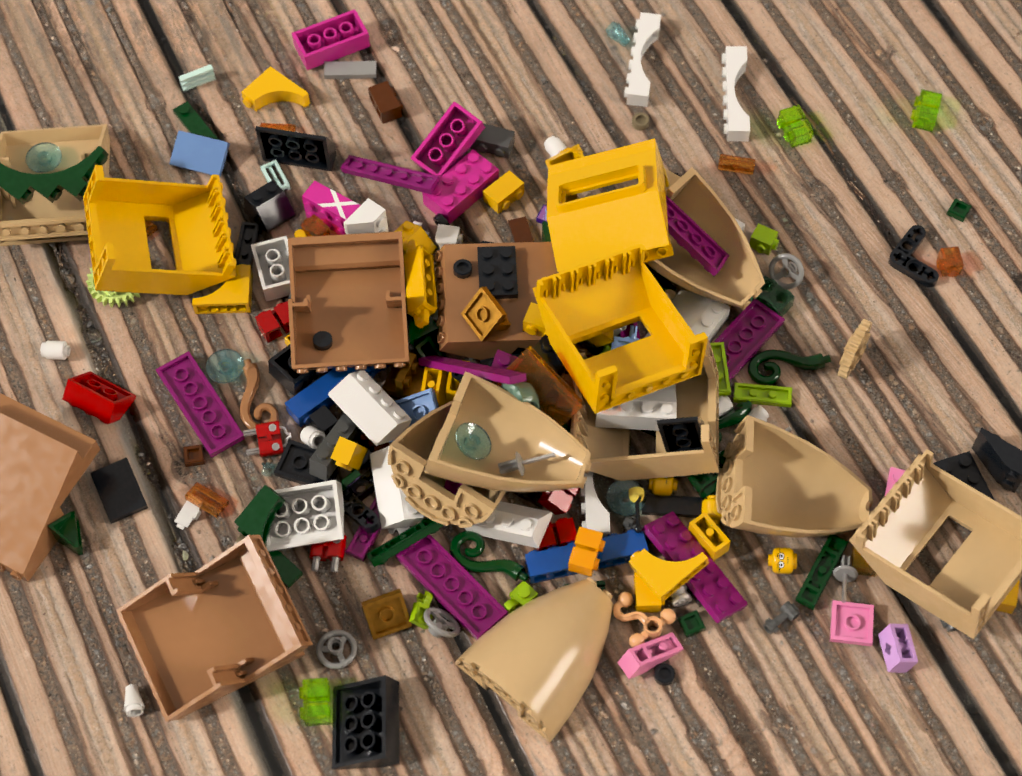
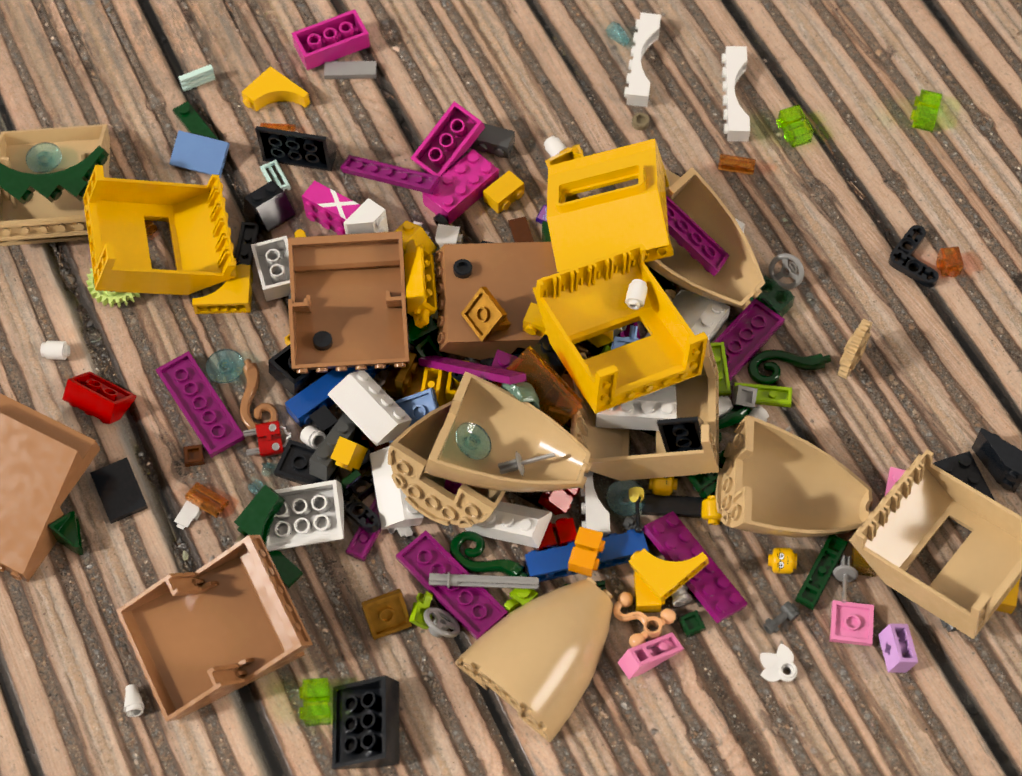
red piece [255,301,290,343] -> none
clear orange brick [301,214,331,237] -> none
red piece [309,535,347,572] -> none
light grey piece [316,630,357,669] -> none
dark green plate [367,518,444,567] -> none
reddish brown brick [368,81,403,124] -> none
black plate [477,246,518,299] -> none
black tile [654,663,675,686] -> none
yellow brick [688,512,731,561] -> none
lime brick [749,223,779,255] -> none
dark green tile [946,198,972,222] -> none
none -> clear light blue piece [247,479,263,495]
none -> light grey axle [429,572,539,589]
none -> white brick [625,279,648,310]
none -> light grey panel [731,385,758,408]
none -> white plate [760,644,798,682]

